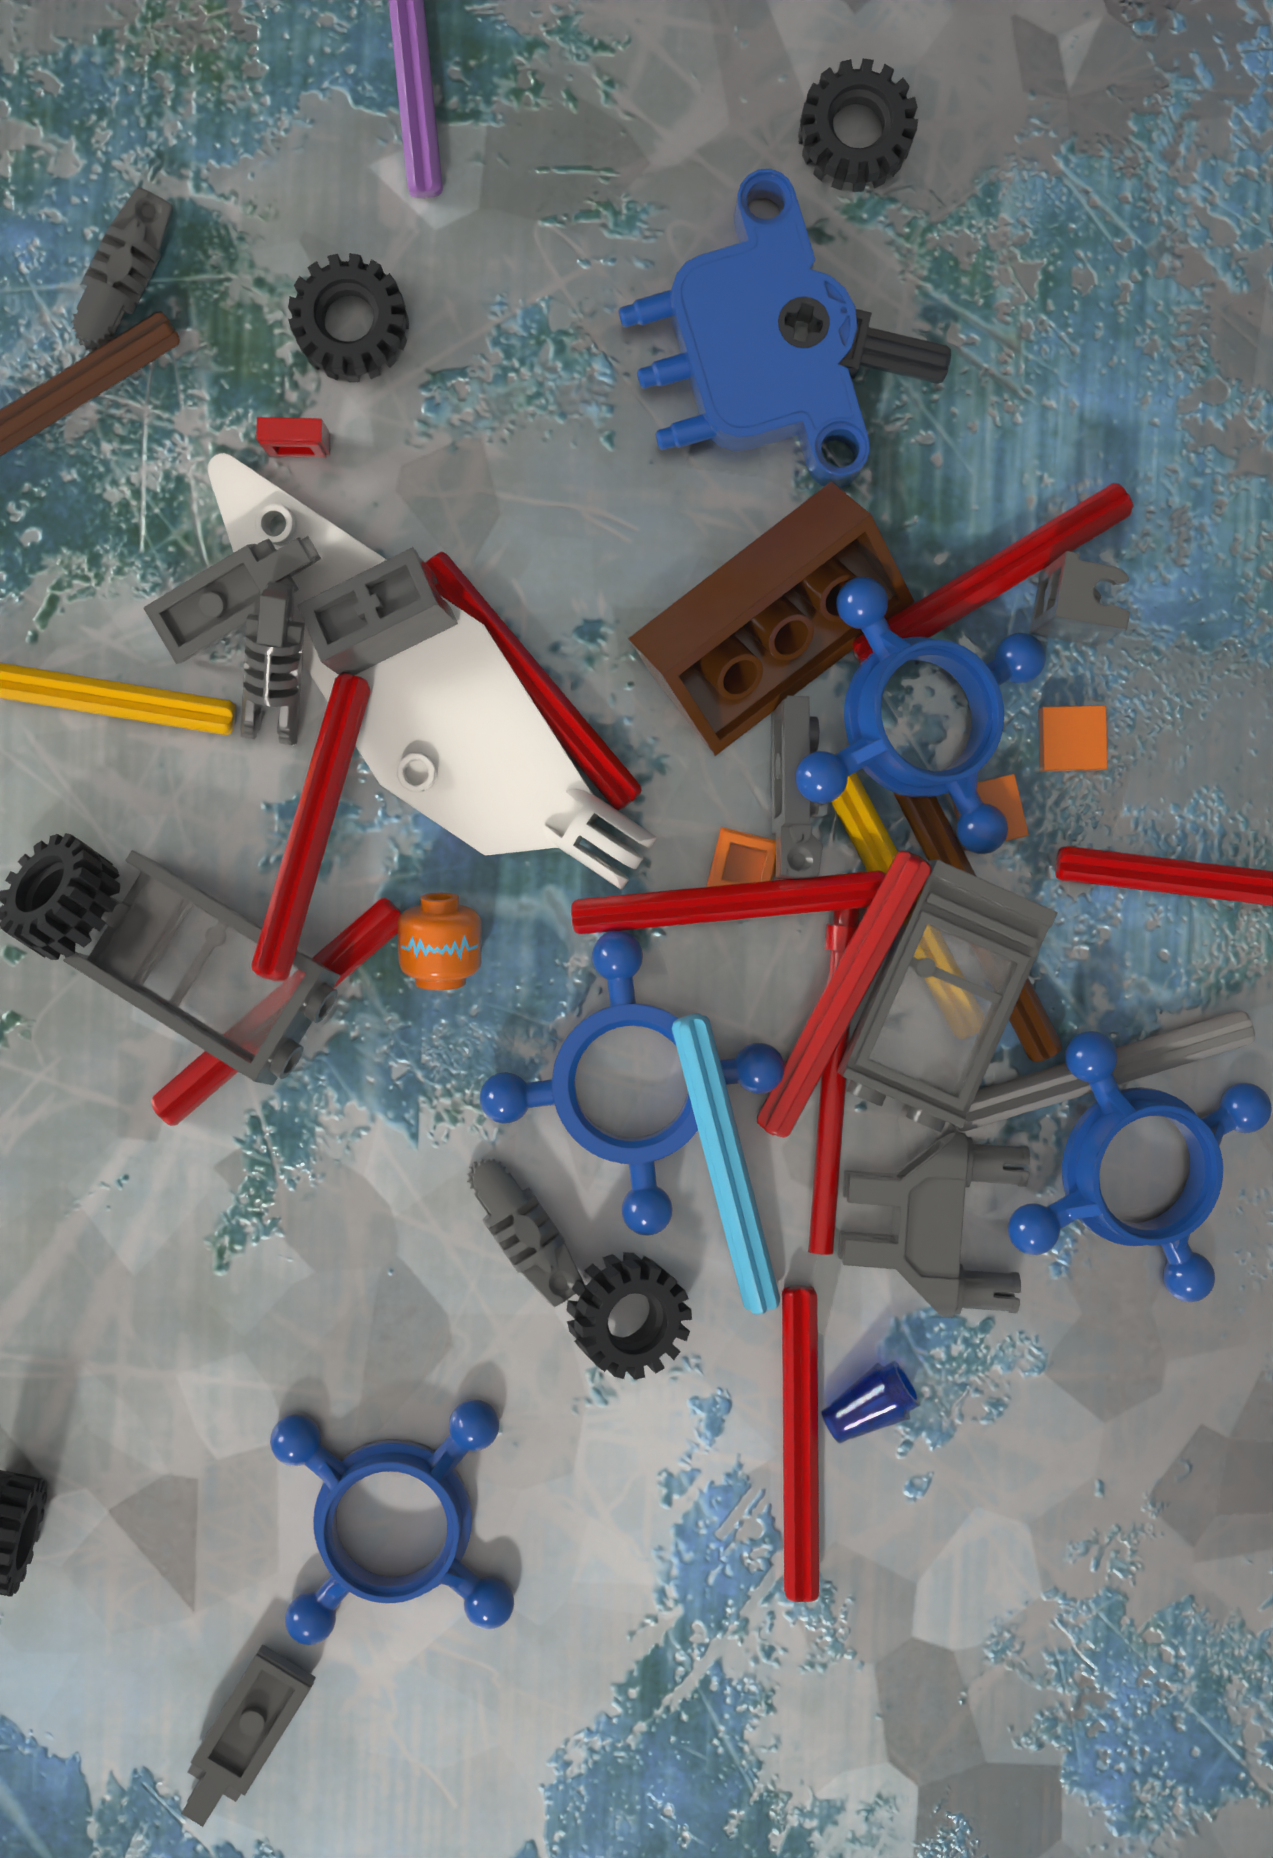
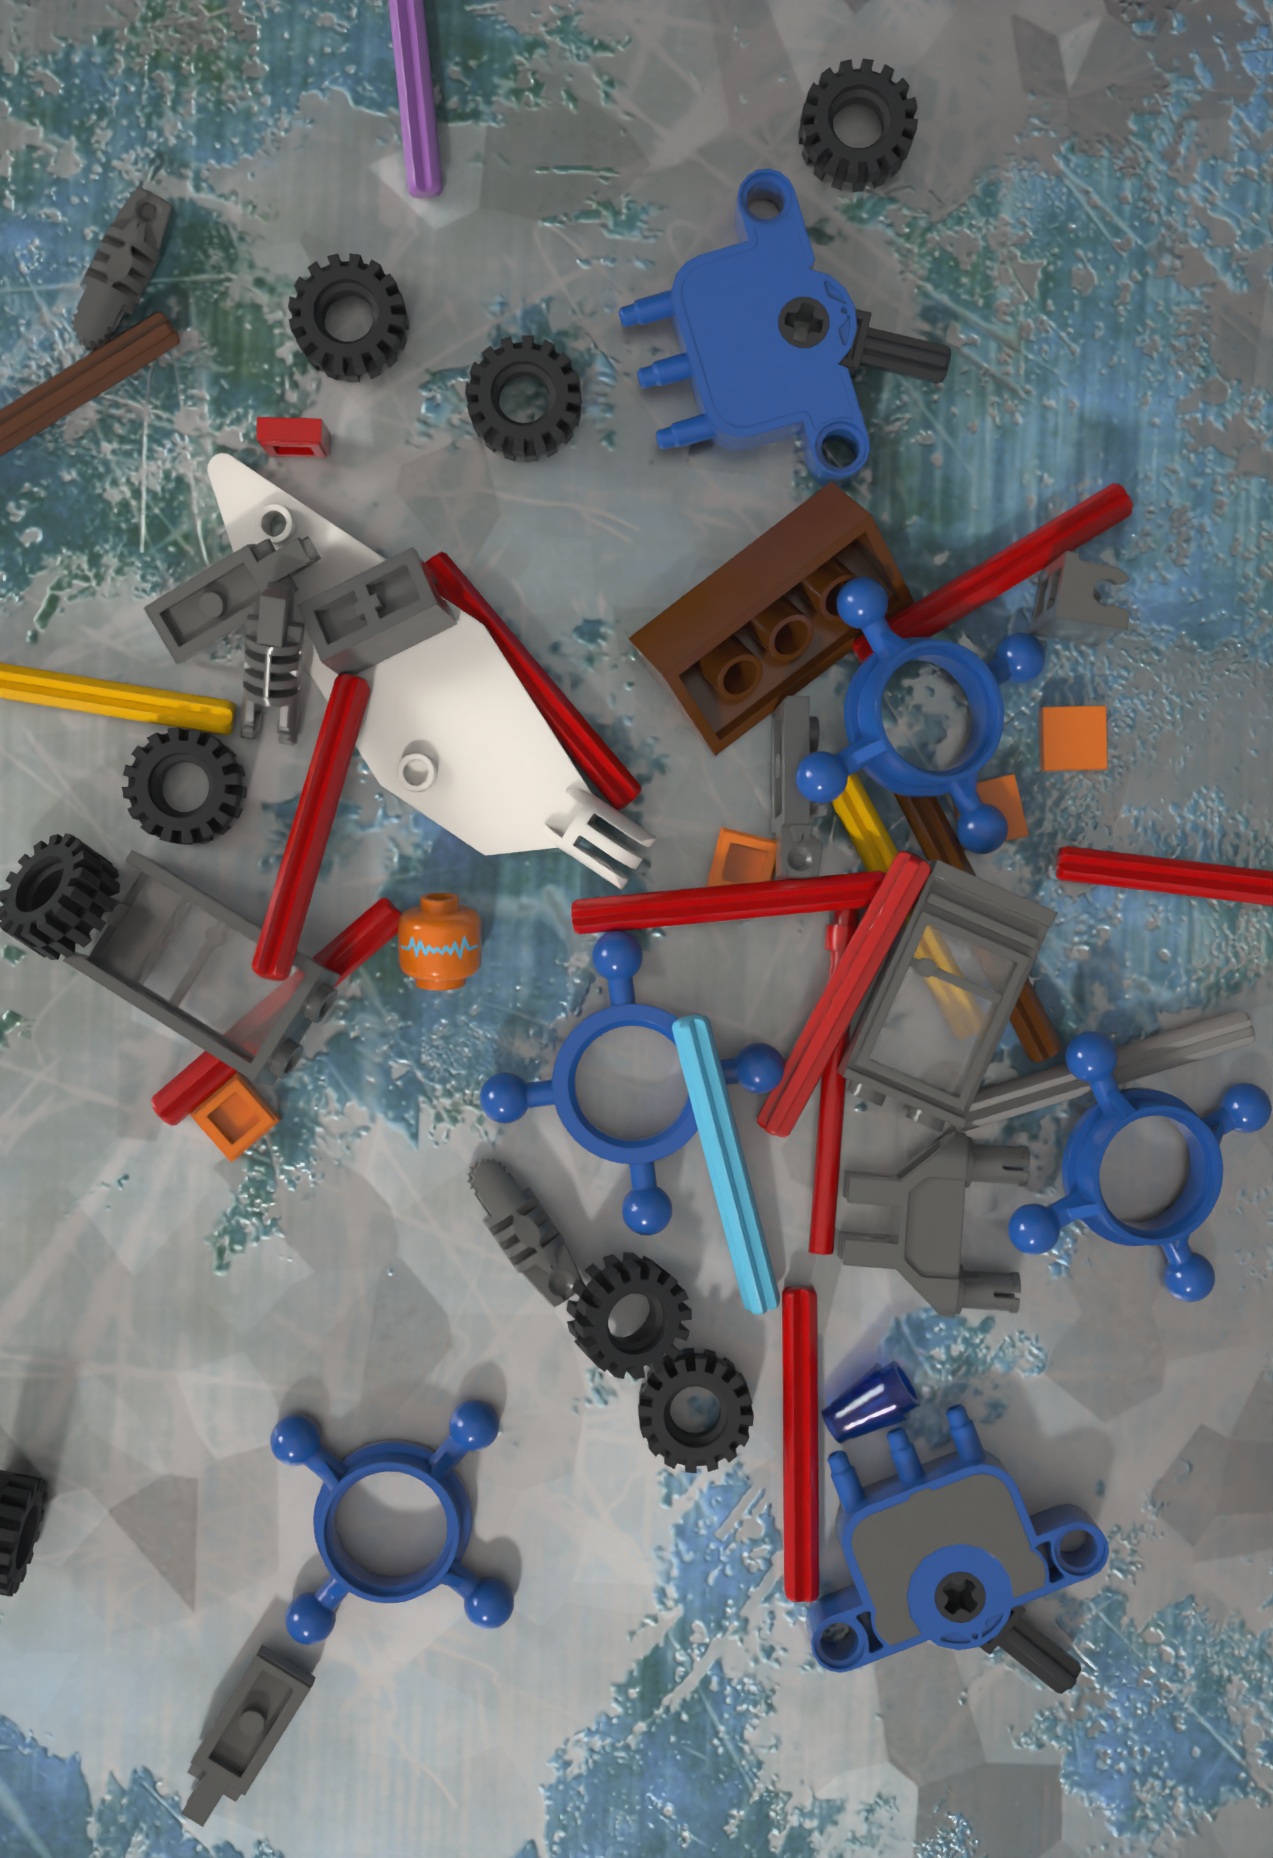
none -> black tyre [122,727,247,845]
none -> orange tile [190,1072,282,1163]
none -> black tyre [465,335,582,462]
none -> black tyre [638,1348,754,1473]
none -> piece [805,1404,1109,1694]

